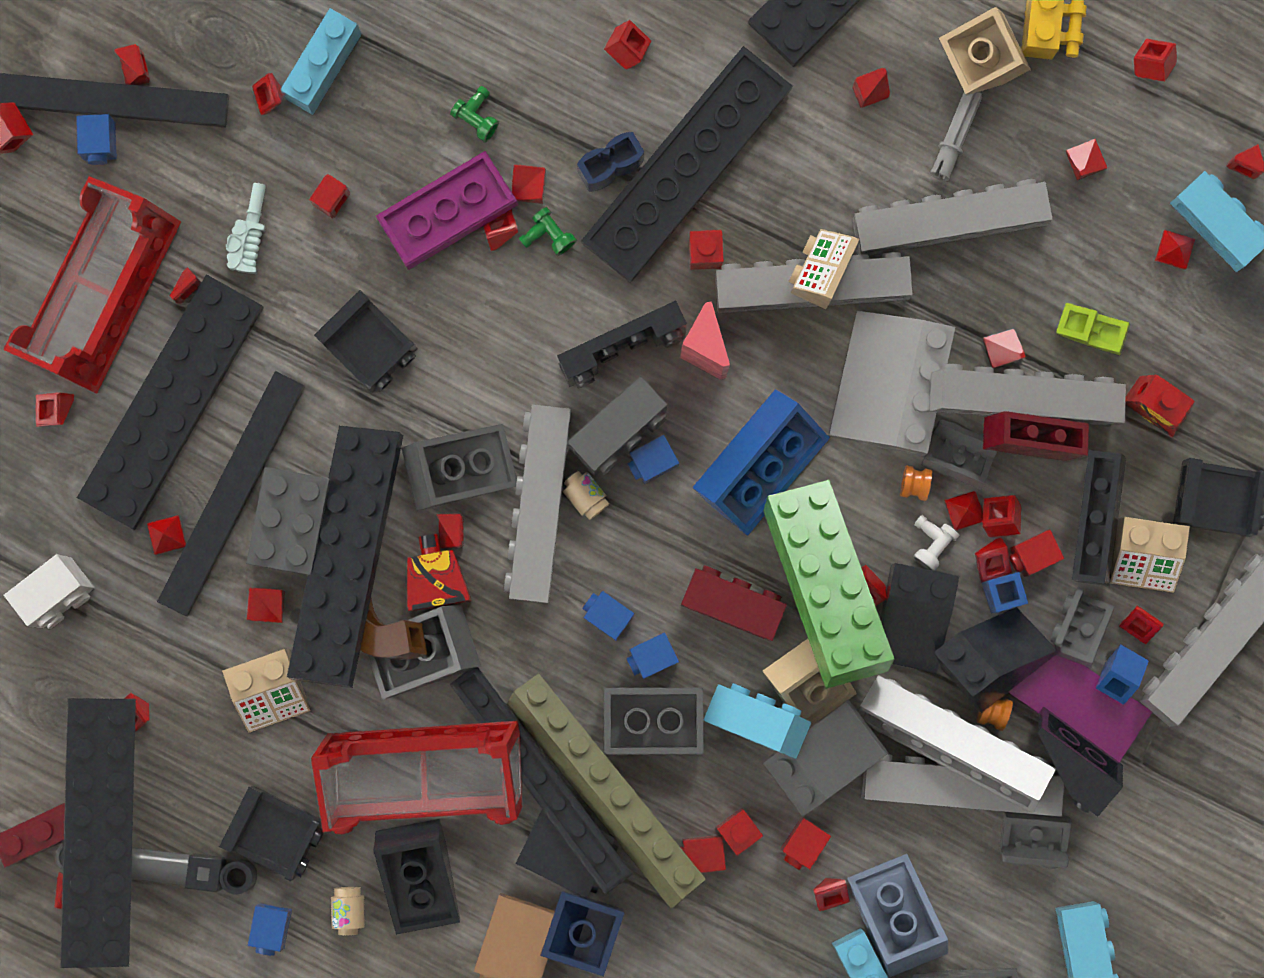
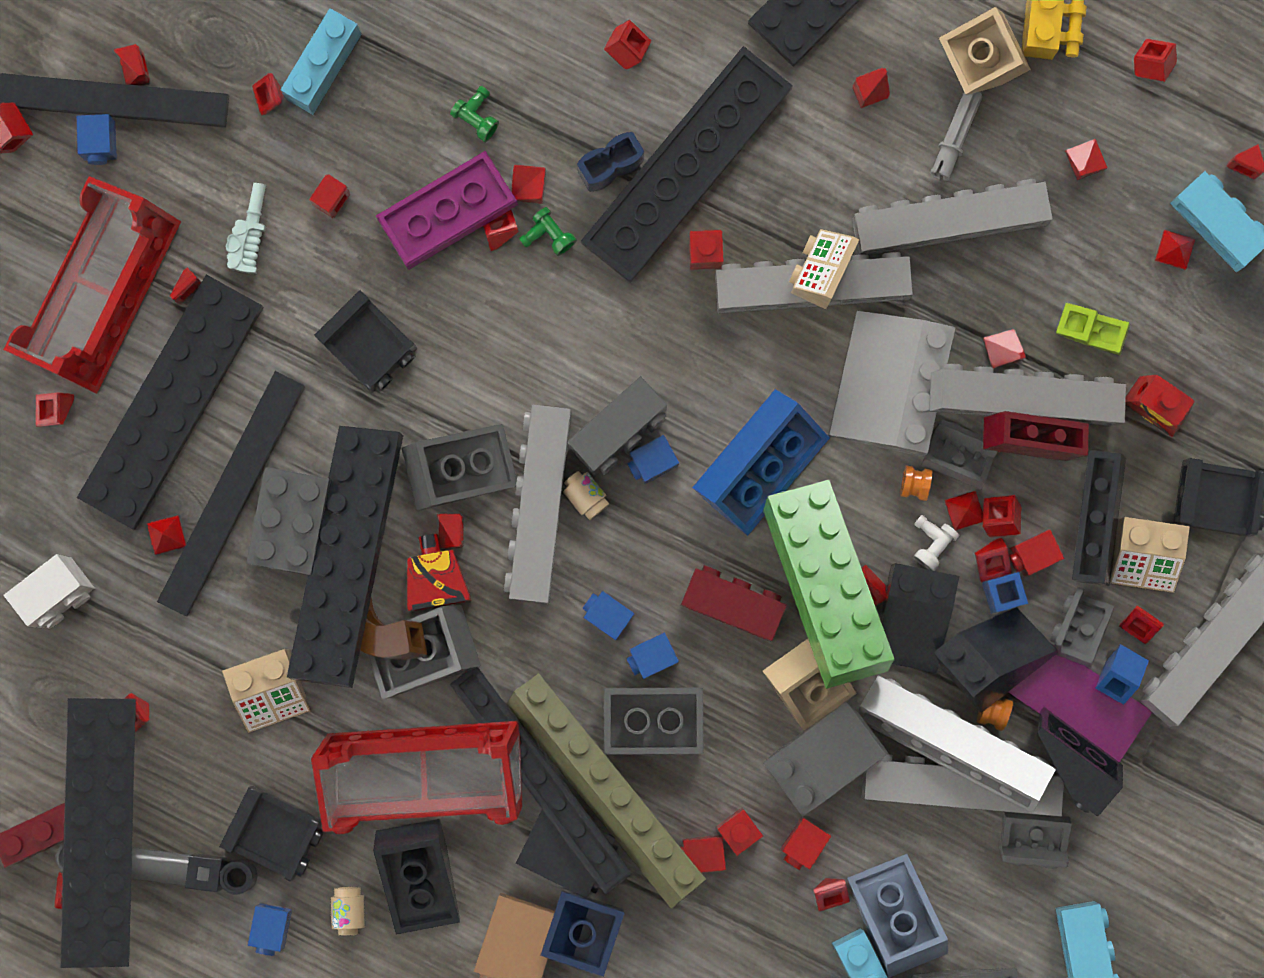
red slope [247,588,285,623] -> none
black piece [557,300,687,389] -> none
coral slope [680,301,730,379] -> none
medium azure brick [703,683,811,759] -> none

